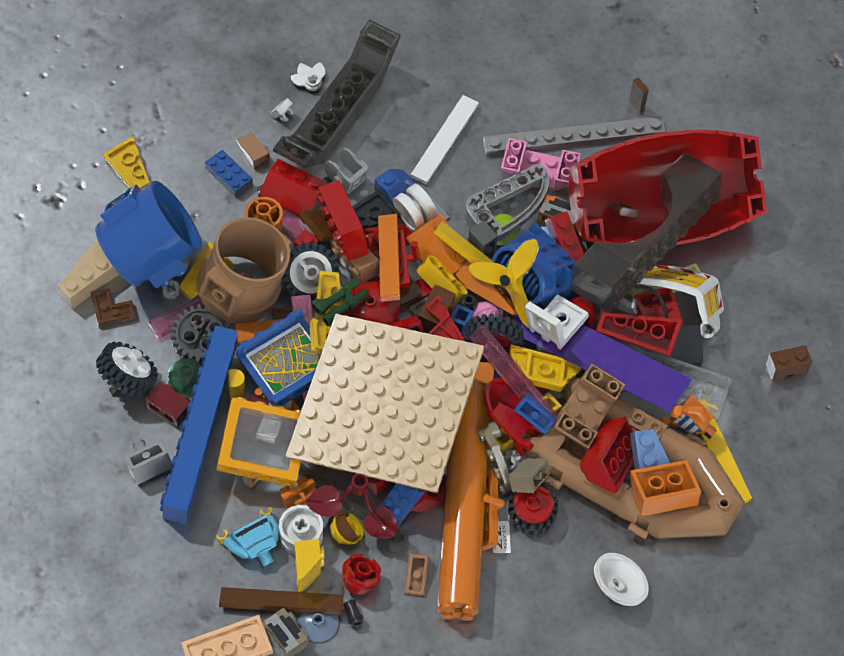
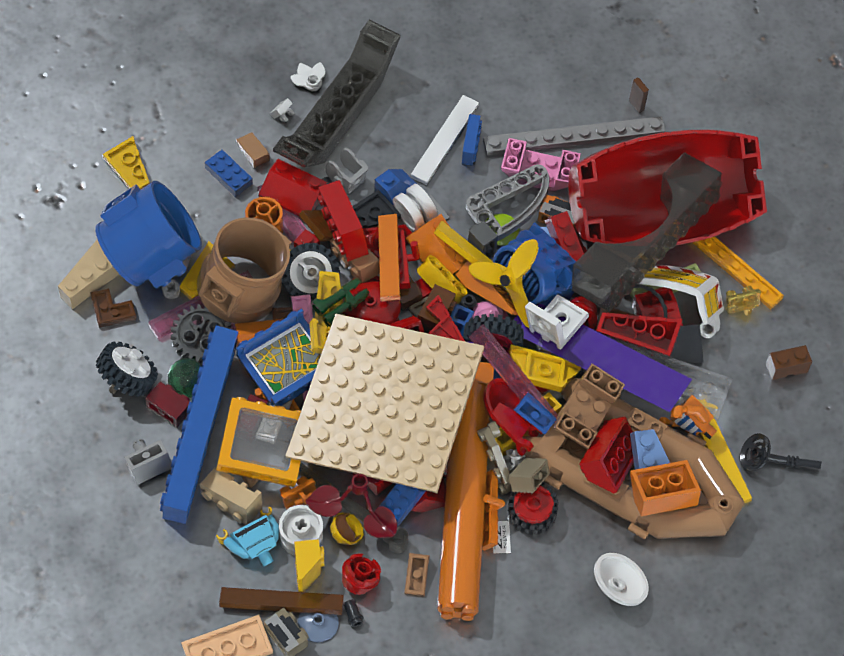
yellow brick [228,369,246,402] -> none
reddish brown tile [611,202,639,218] -> none
none -> tan wedge [200,467,262,525]
none -> blue piece [462,114,482,166]
none -> light orange tile [692,236,784,310]
none -> clear yellow hips [726,286,761,315]
none -> black dish [740,433,822,472]

